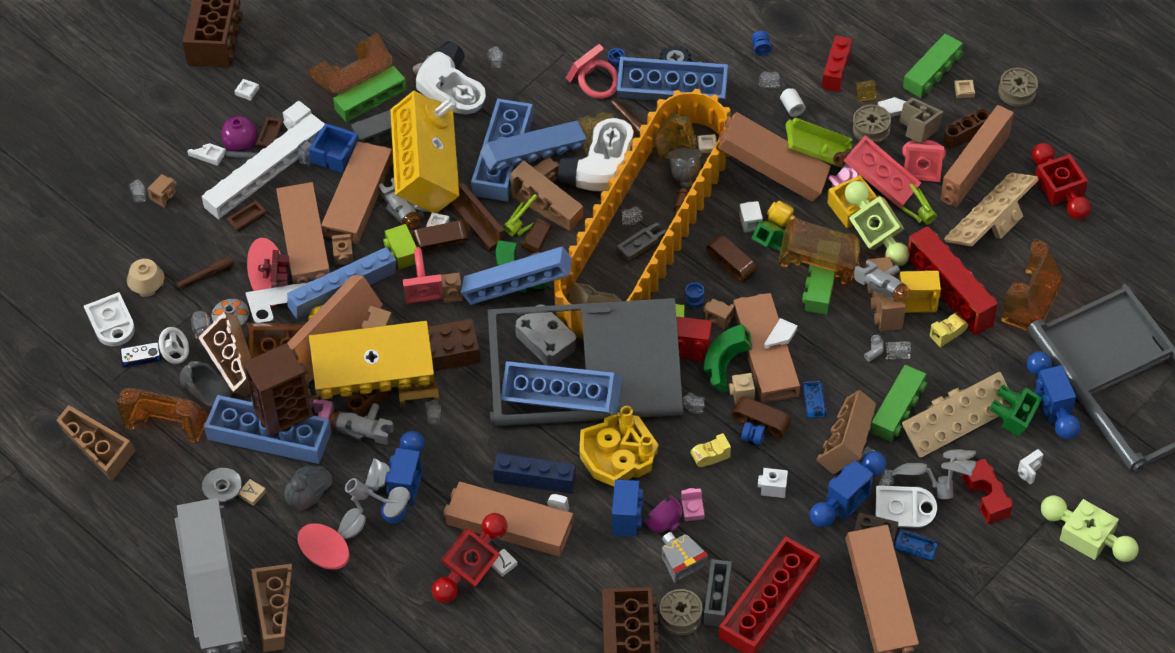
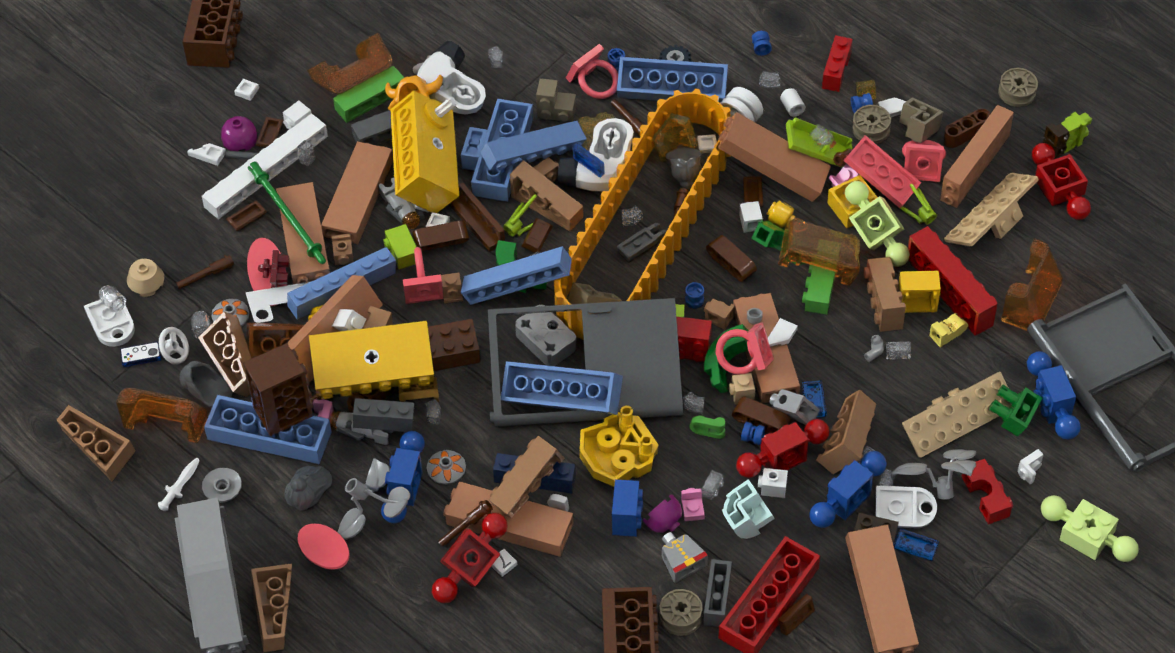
clear piece [129,179,146,202] -> none
medium nougat brick [147,174,177,208] -> none
tan tile [238,479,266,506] -> none
blue piece [309,123,359,173] -> none
light yellow leg [690,433,731,467] -> none
light grey piece [854,260,910,302] -> none
bright green brick [870,365,927,442] -> none
bright green brick [903,34,963,98] -> none
tan tile [954,80,975,98] -> none
none -> clear brick [99,285,126,312]
none -> white sword [158,458,199,511]
none -> green bar [248,161,326,264]
none -> white brick [332,309,366,332]
none -> dark grey brick [353,398,414,432]
none -> light orange piece [385,75,443,111]
none -> light grey dish [426,450,466,485]
none -> reddish brown pin [438,500,493,546]
none -> medium blue brick [461,127,487,171]
none -> medium nougat wedge [489,436,565,518]
none -> dark tan brick [536,79,576,122]
none -> clear blue tile [573,143,605,178]
none -> bright green plate [689,416,725,439]
none -> clear piece [701,470,724,500]
none -> coral tile [716,322,774,375]
none -> white wheel [720,87,763,122]
none -> light aqua brick [722,479,775,539]
none -> red brick [736,419,830,478]
none -> reddish brown tile [743,176,763,207]
none -> light grey hinge [747,308,763,325]
none -> light grey torso [770,389,820,425]
none -> reddish brown plate [778,594,815,636]
none -> clear animal [809,124,836,149]
none -> blue wheel [851,93,873,113]
none -> hips [1043,112,1092,159]

